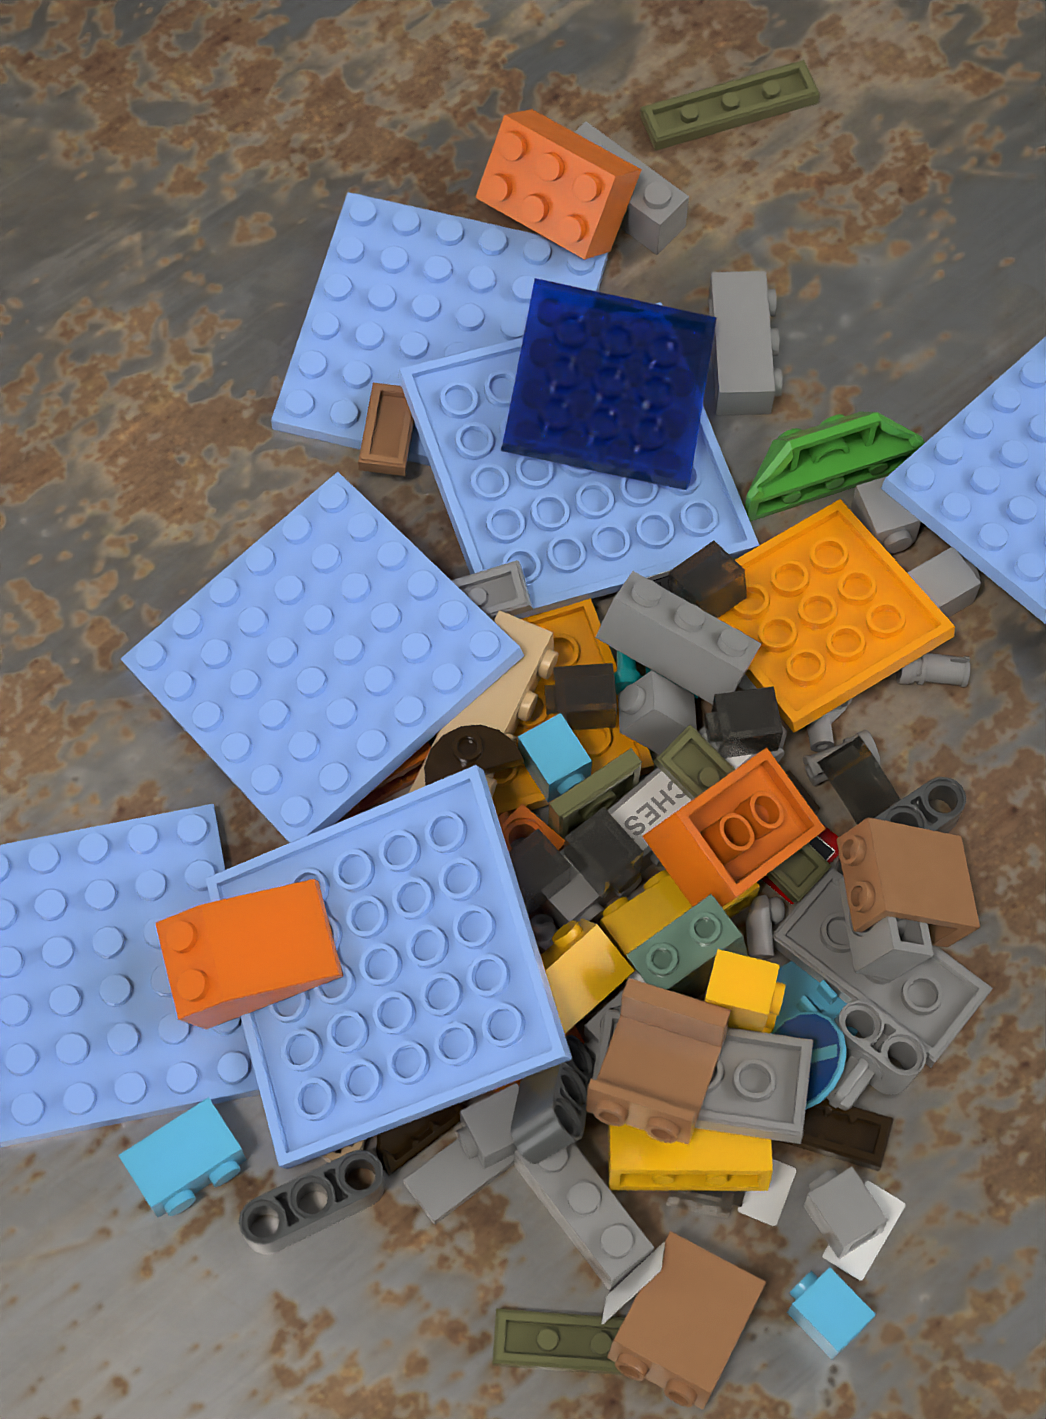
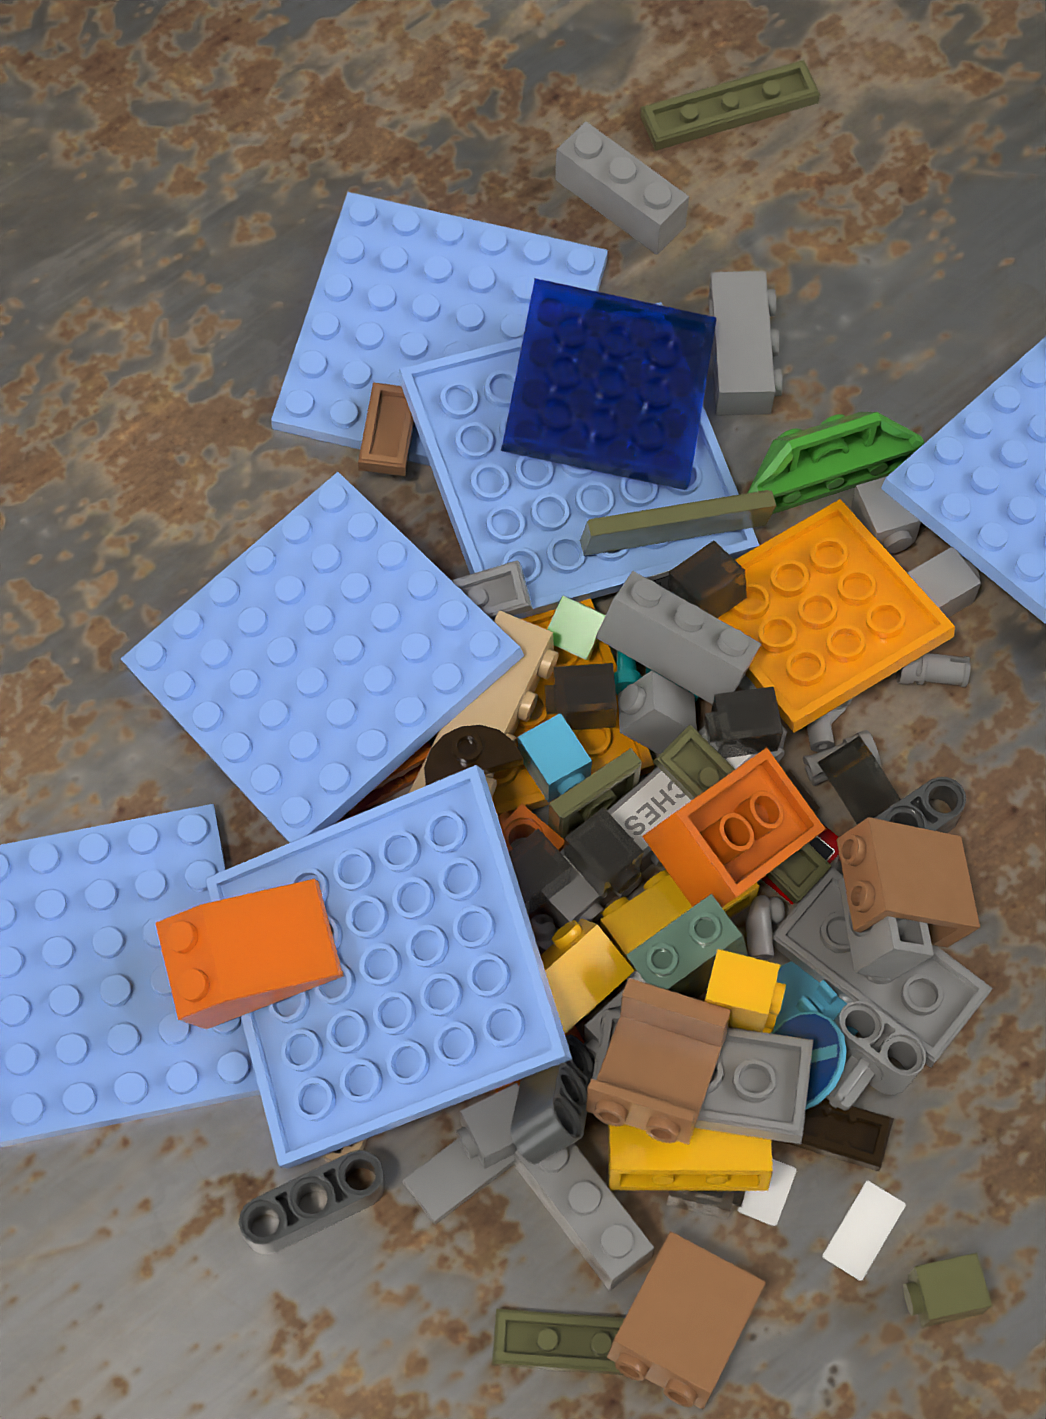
medium azure brick [118,1097,247,1218] -> none
dark brown plate [376,1102,467,1175] -> none
orange brick [475,109,642,260] -> none
white sticker [601,1242,665,1325] -> none
medium azure brick [787,1267,876,1360] -> none
light grey brick [804,1166,888,1259] -> none
none -> tile [547,596,606,660]
none -> olive tile [580,490,776,556]
none -> olive brick [903,1253,992,1328]

